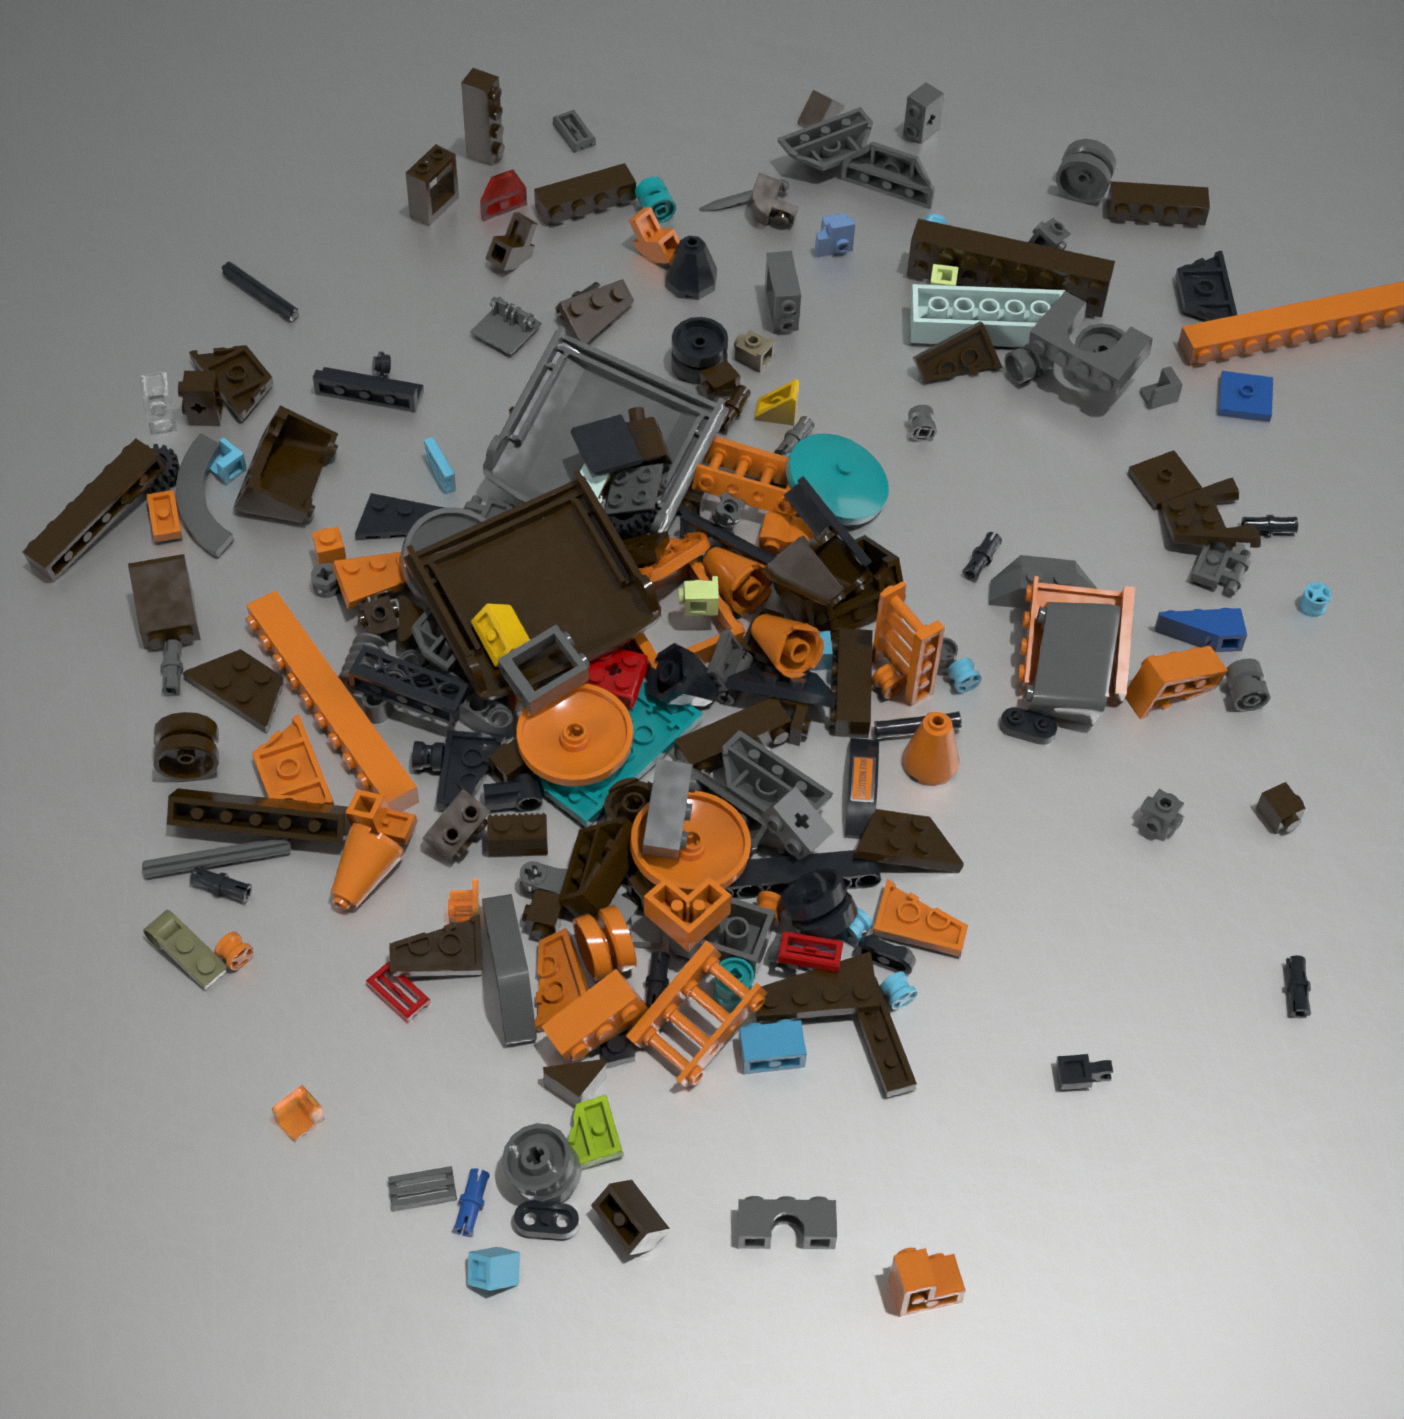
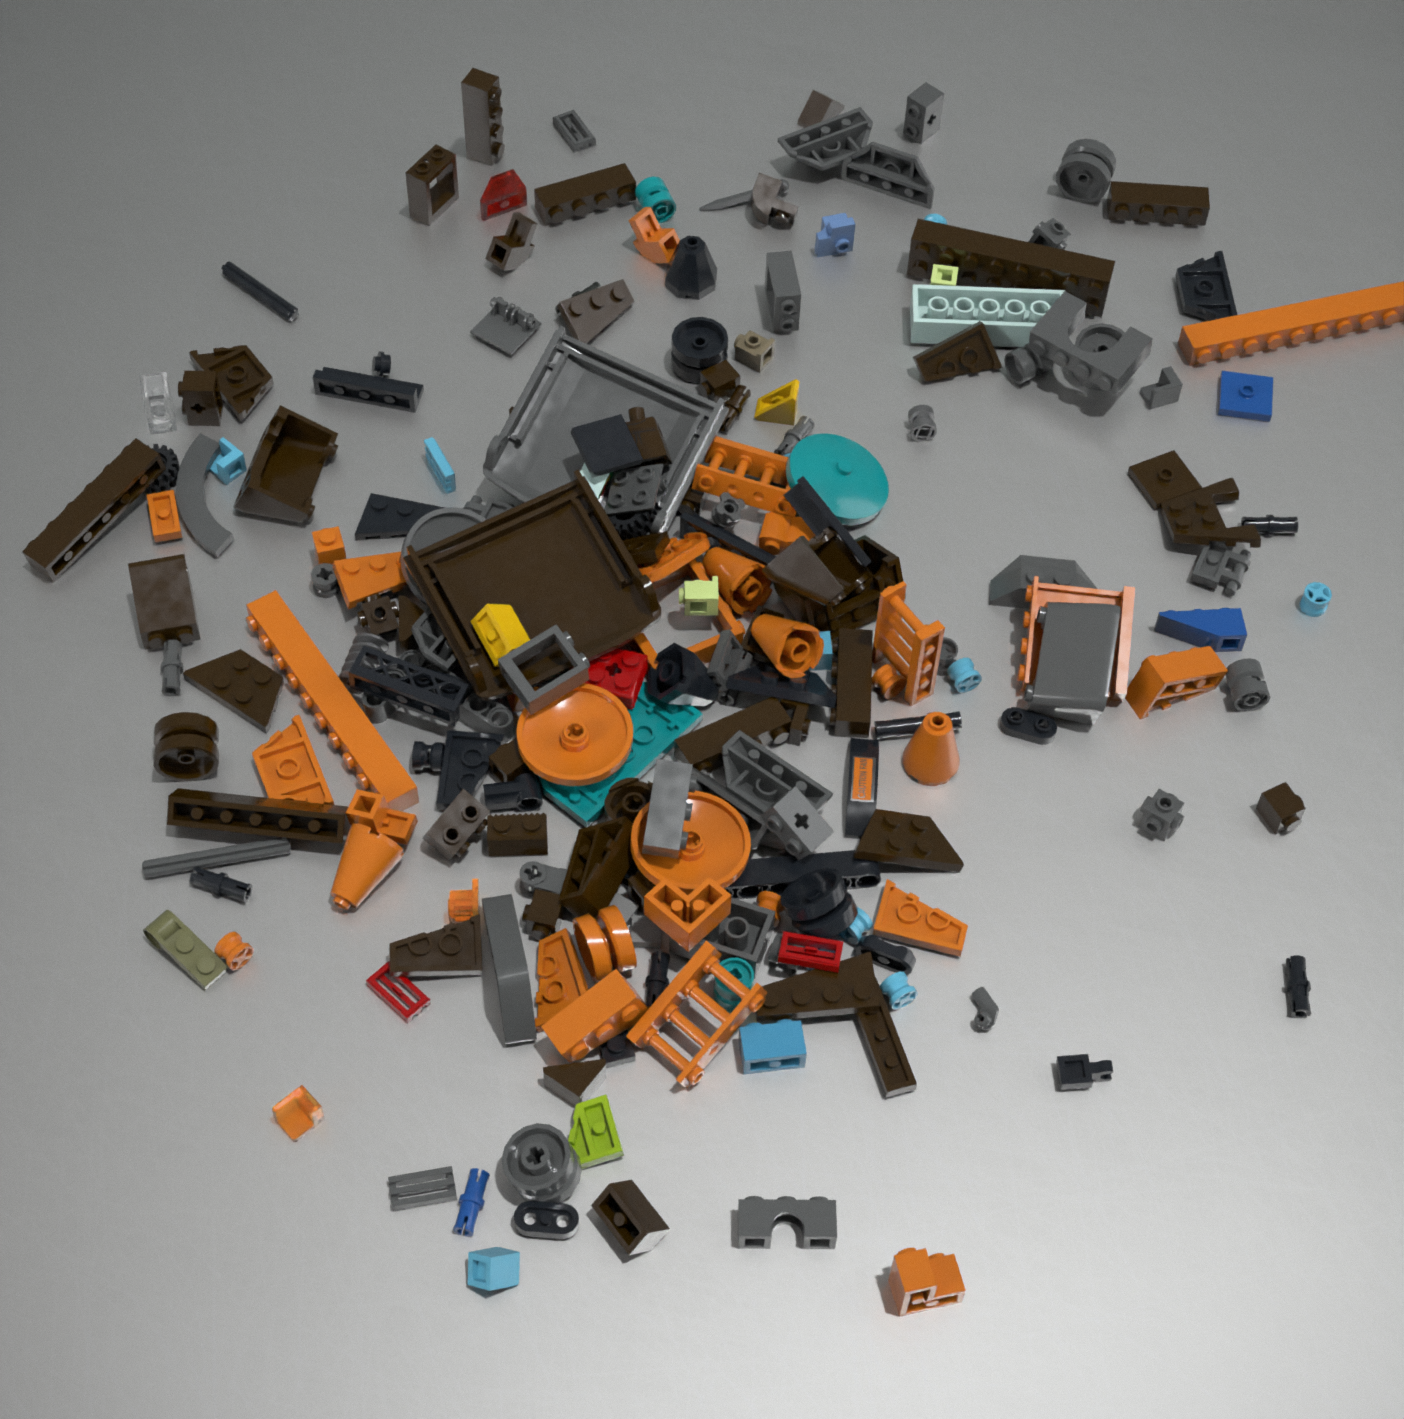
black pin [962,532,1002,581] -> none
none -> dark grey arm [972,987,999,1030]

